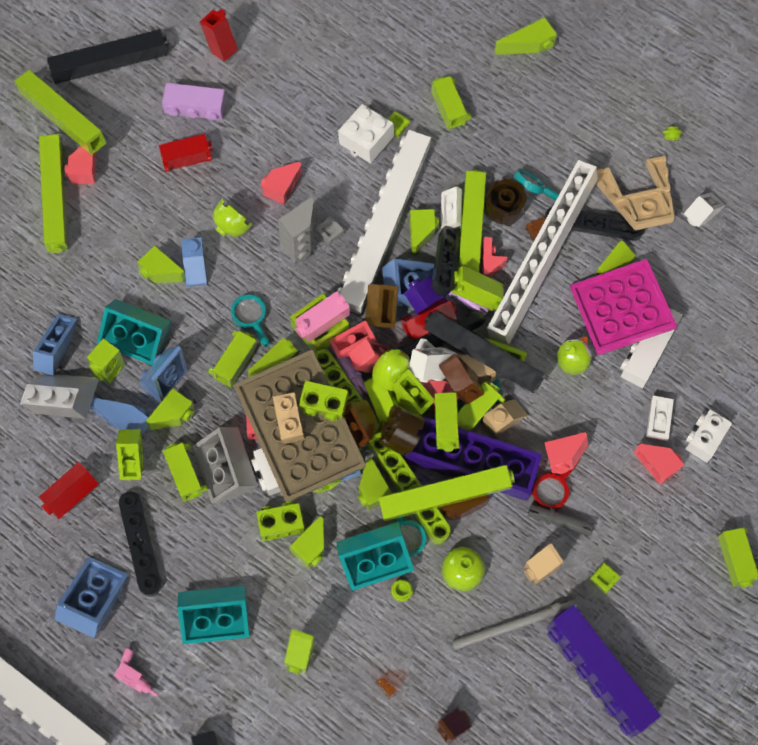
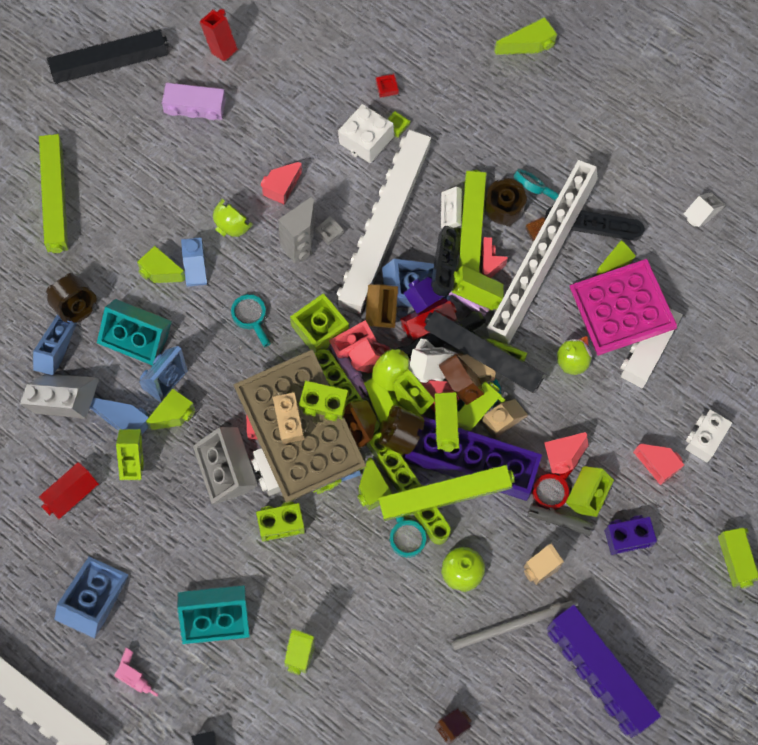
lime brick [14,70,107,156] -> none
coral slope [65,146,96,184] -> none
lime brick [86,339,126,384] -> none
black piece [119,491,161,597] -> none
red brick [158,134,214,172] -> none
lime brick [163,443,208,502] -> none
lime brick [207,331,258,388] -> none
lime brick [248,337,299,377] -> none
lime slope [289,516,324,569] -> none
bright pink brick [295,292,350,342] -> none
teal slope [336,522,414,591] -> none
clear orange tile [375,677,396,700] -> none
lime plate [391,579,413,602] -> none
lime slope [409,209,439,255] -> none
lime brick [431,76,472,130] -> none
reddish brown slope [440,495,489,520] -> none
lime tile [589,562,621,594] -> none
tan wing [595,156,674,230] -> none
white plate [646,396,674,441] -> none
lime plate [663,127,682,140] -> none
none -> dark brown brick [46,273,97,323]
none -> red plate [375,74,399,98]
none -> lime brick [566,466,614,517]
none -> dark purple brick [604,515,657,555]

